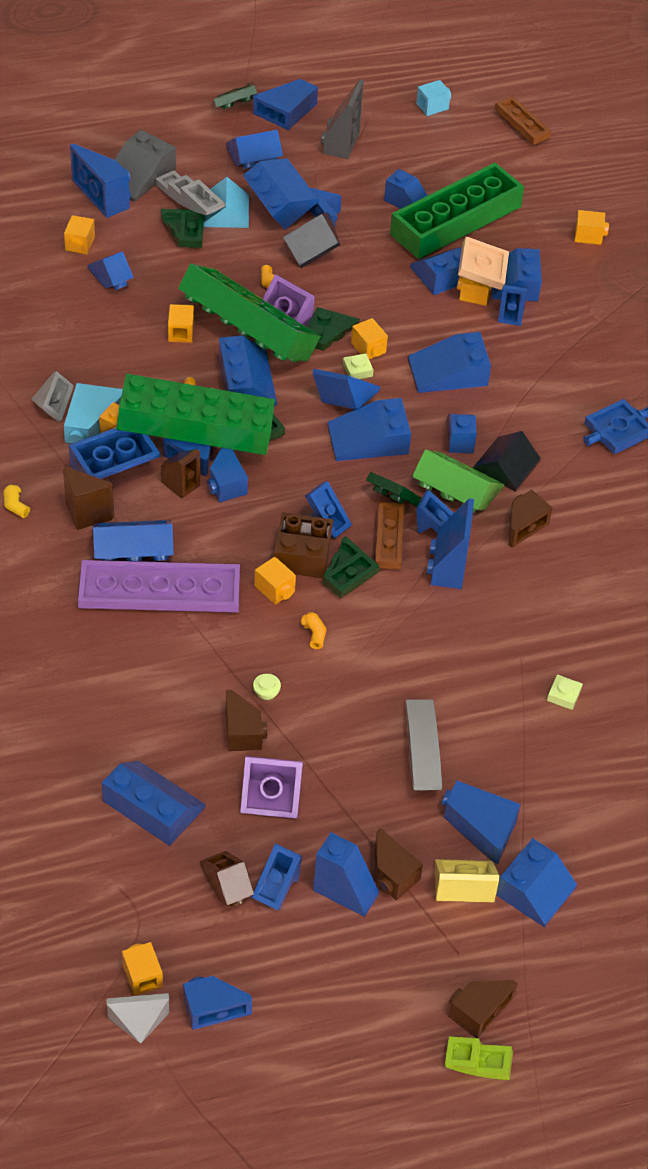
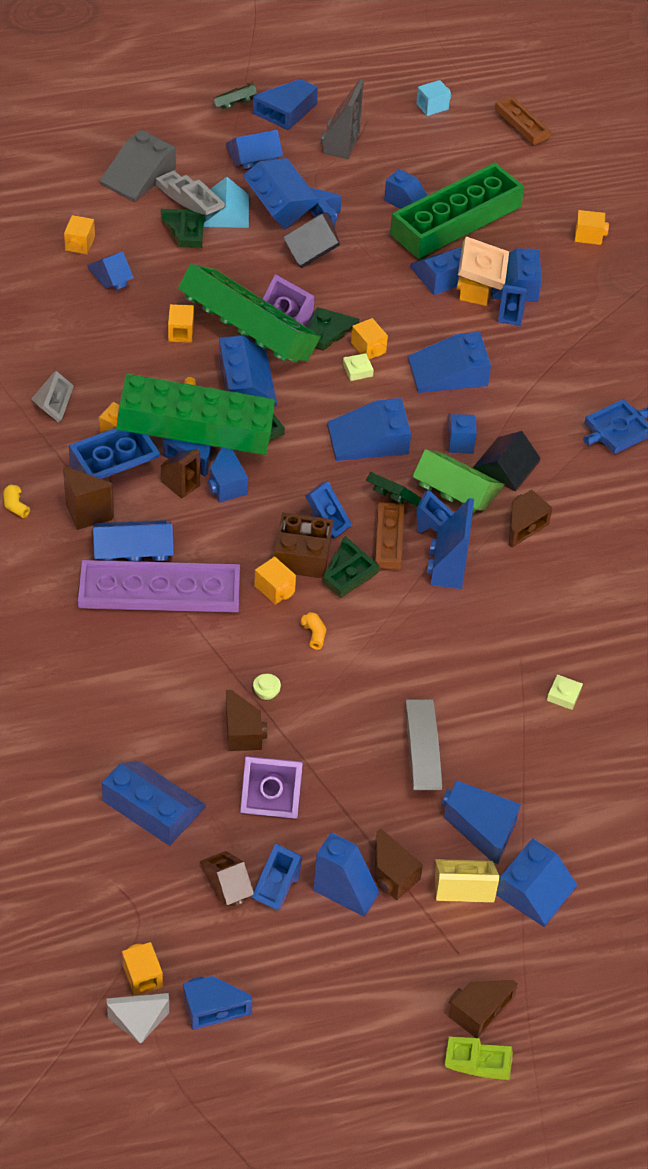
medium azure slope [64,383,123,444] -> none
blue slope [70,144,131,218] -> none
light orange arm [261,265,275,289] -> none
blue slope [312,369,380,410] -> none

